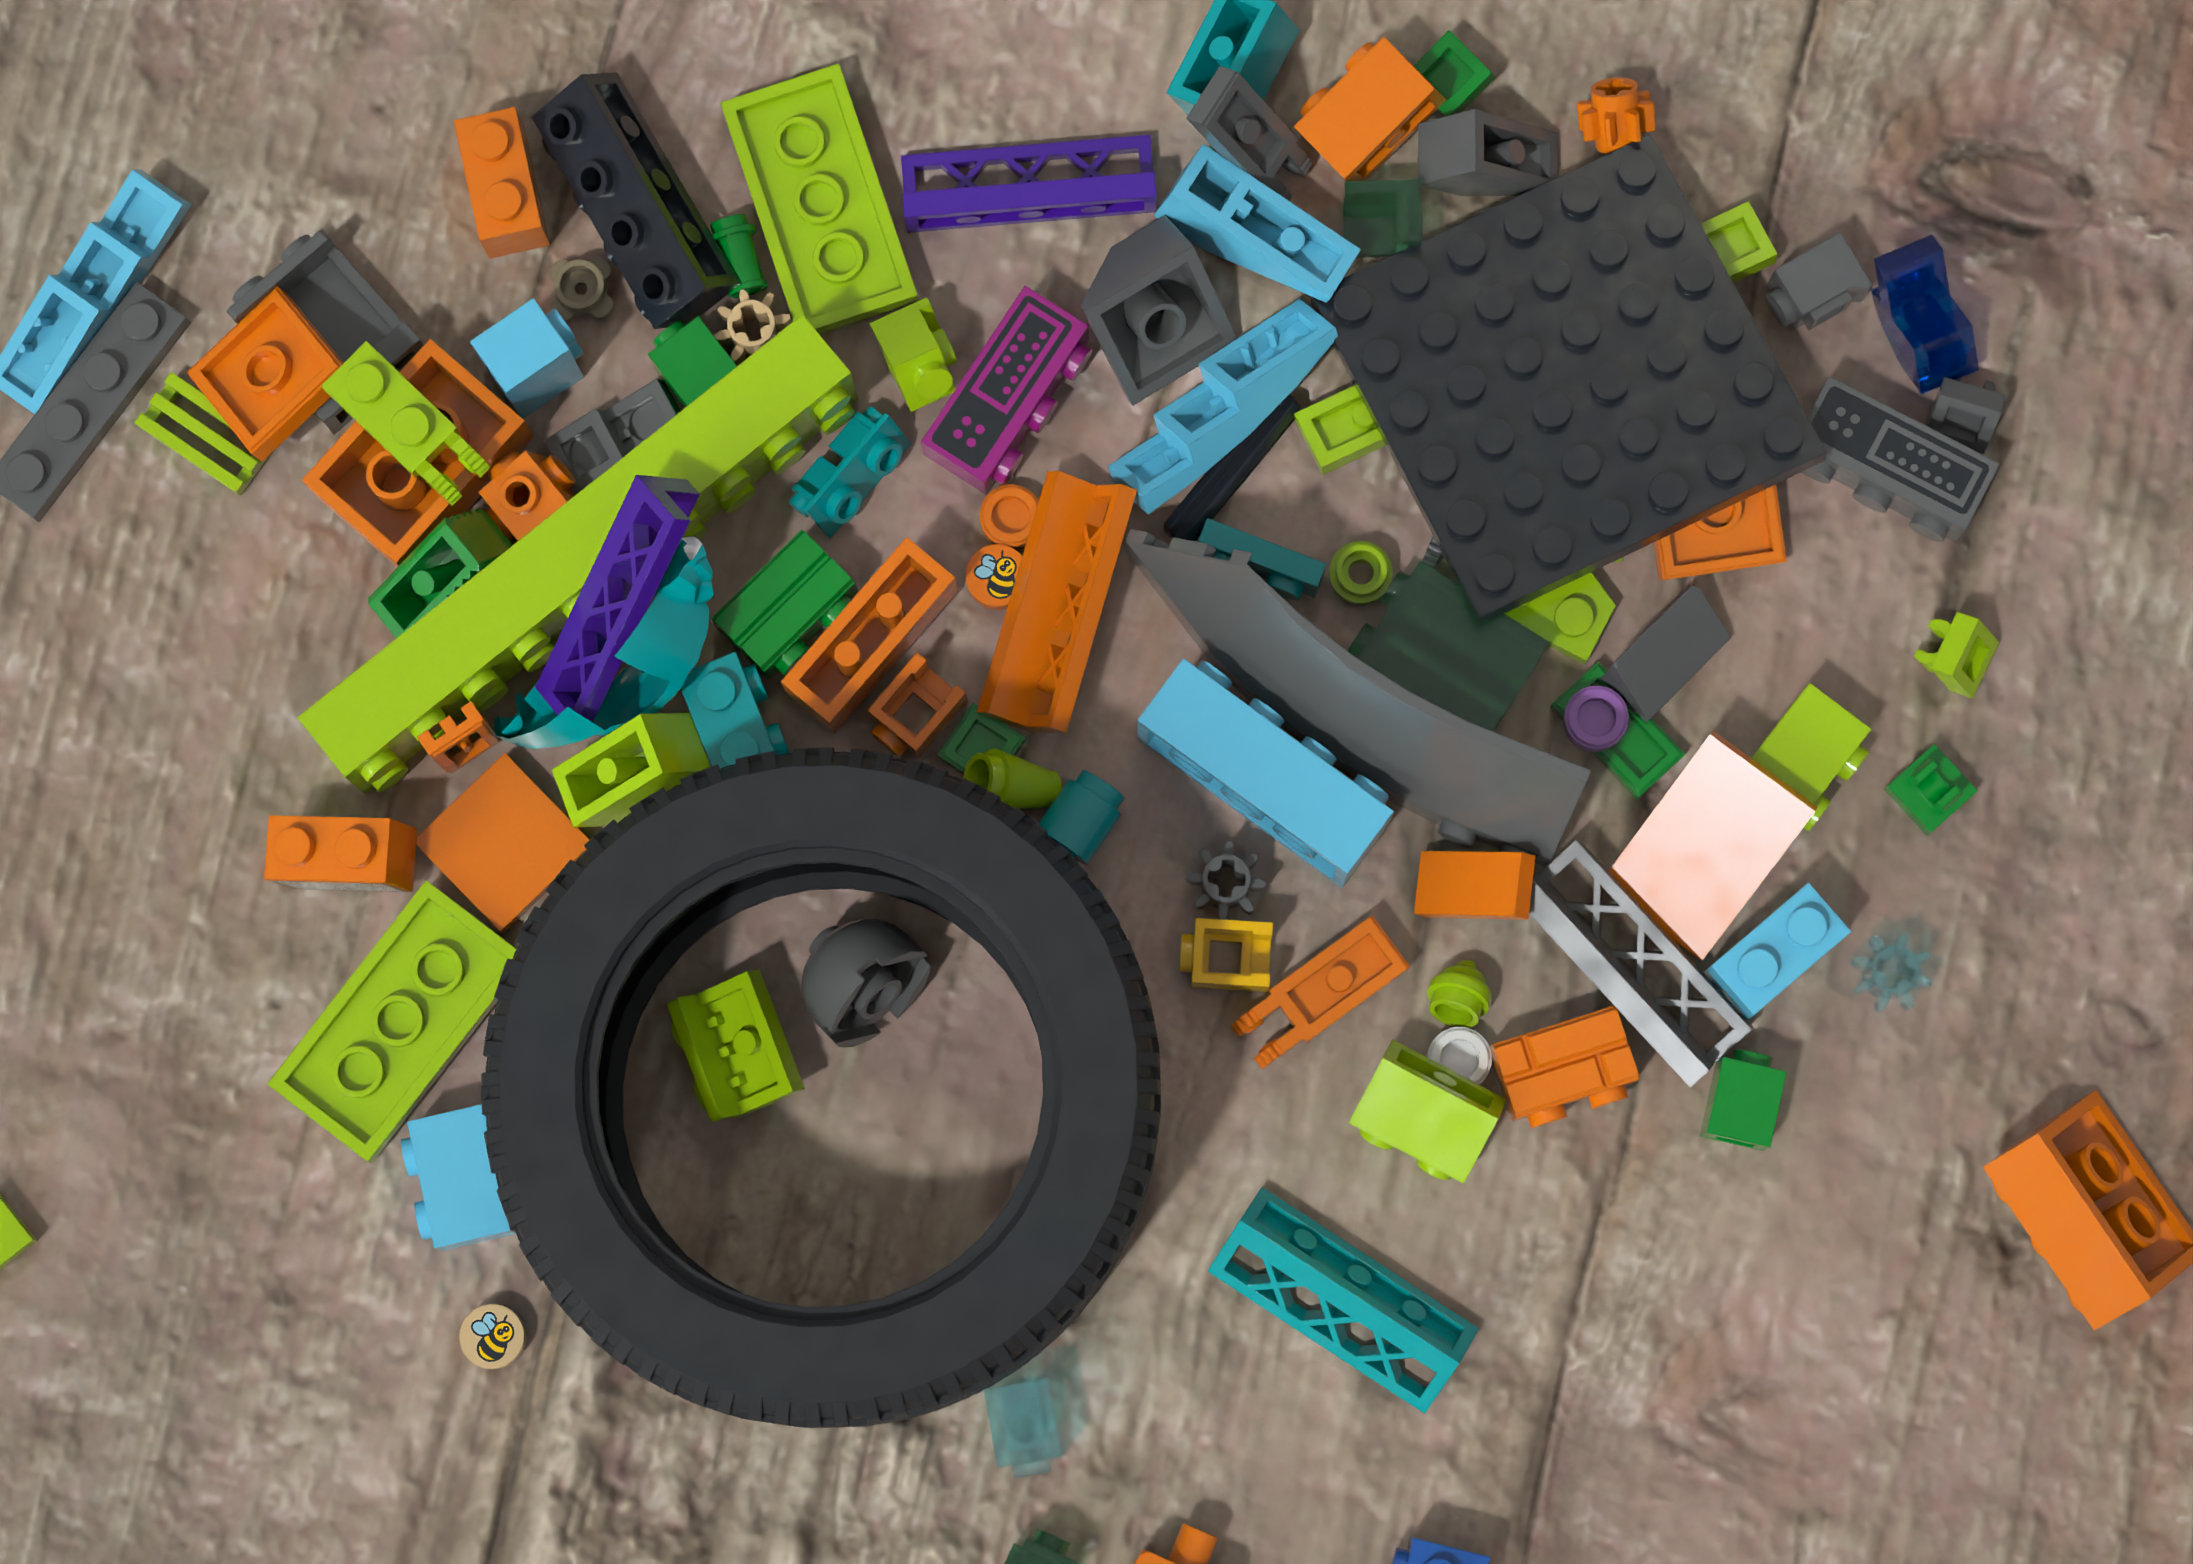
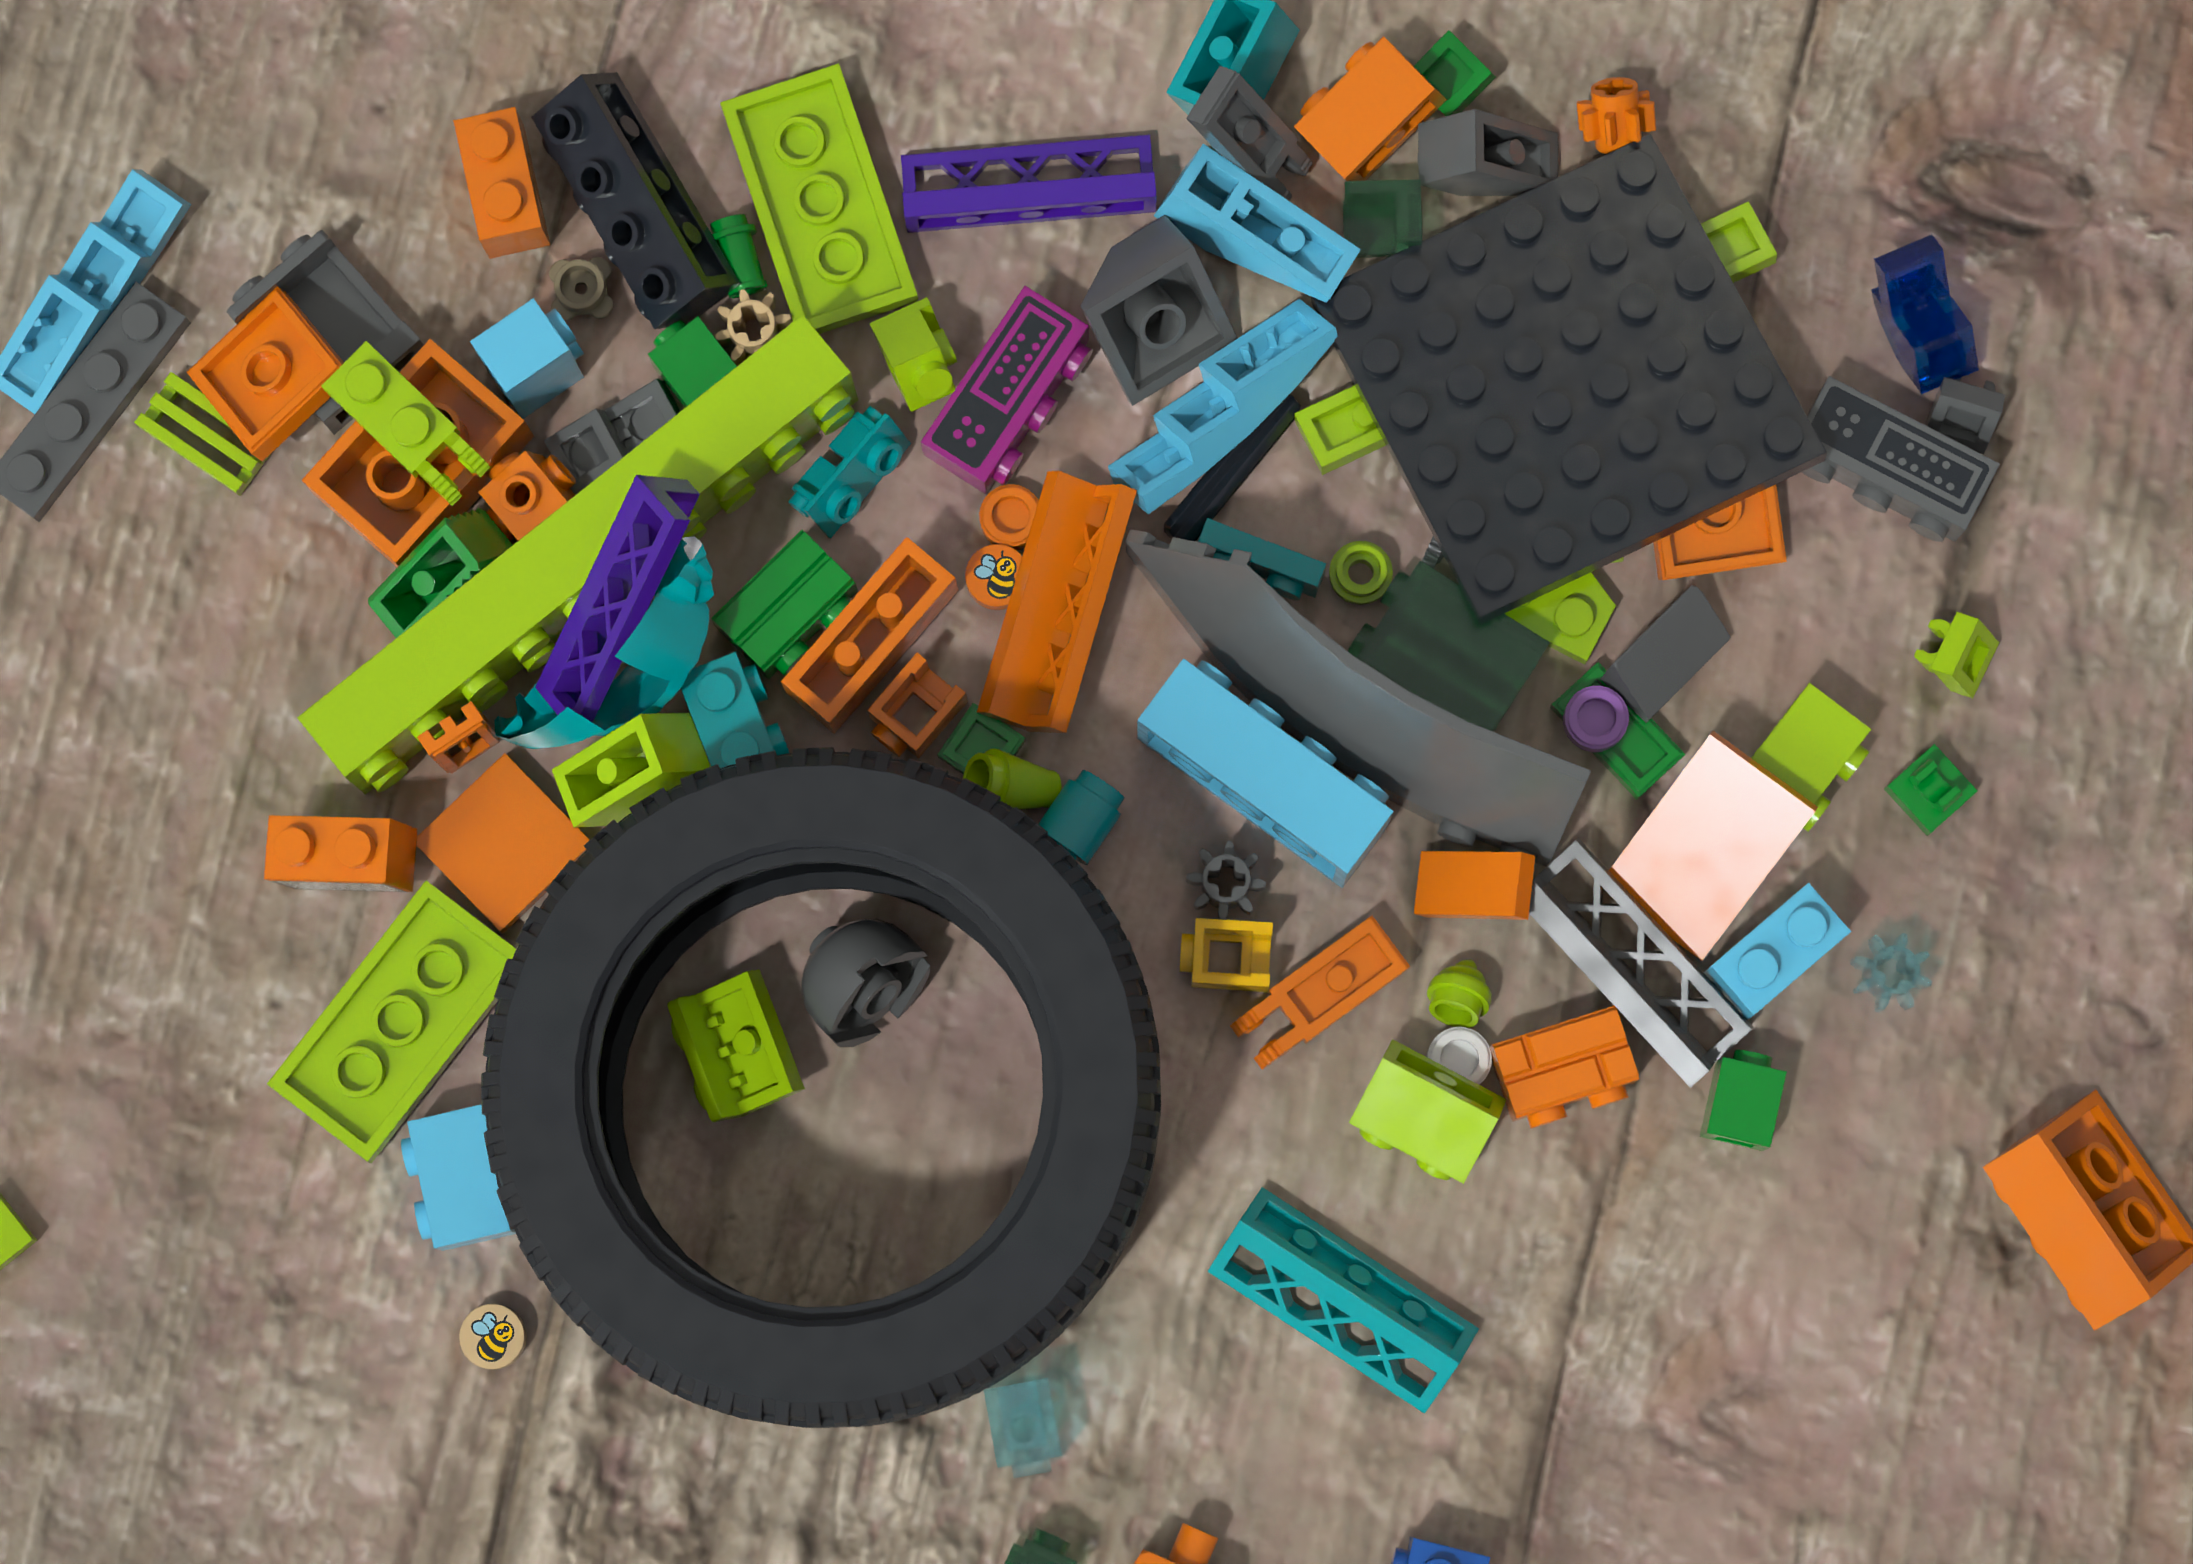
dark grey window [1766,232,1873,330] -> none

